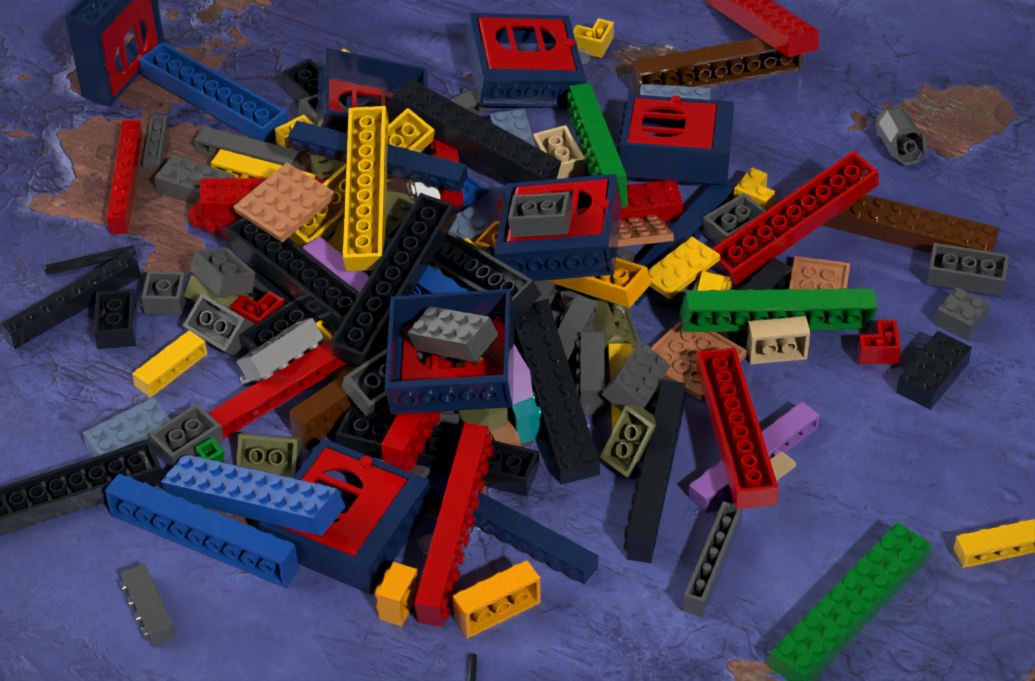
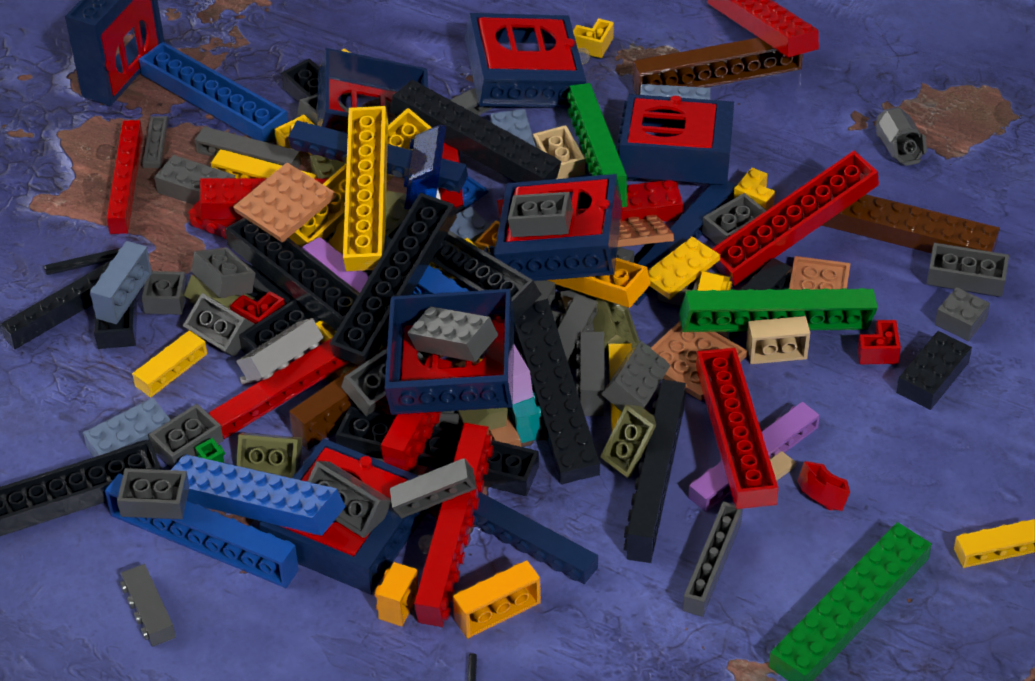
none -> sand blue brick [90,241,152,324]
none -> dark grey brick [117,468,190,519]
none -> dark grey slope [307,461,392,538]
none -> brick [390,458,477,518]
none -> clear blue windscreen [404,125,446,209]
none -> red brick [797,461,850,511]

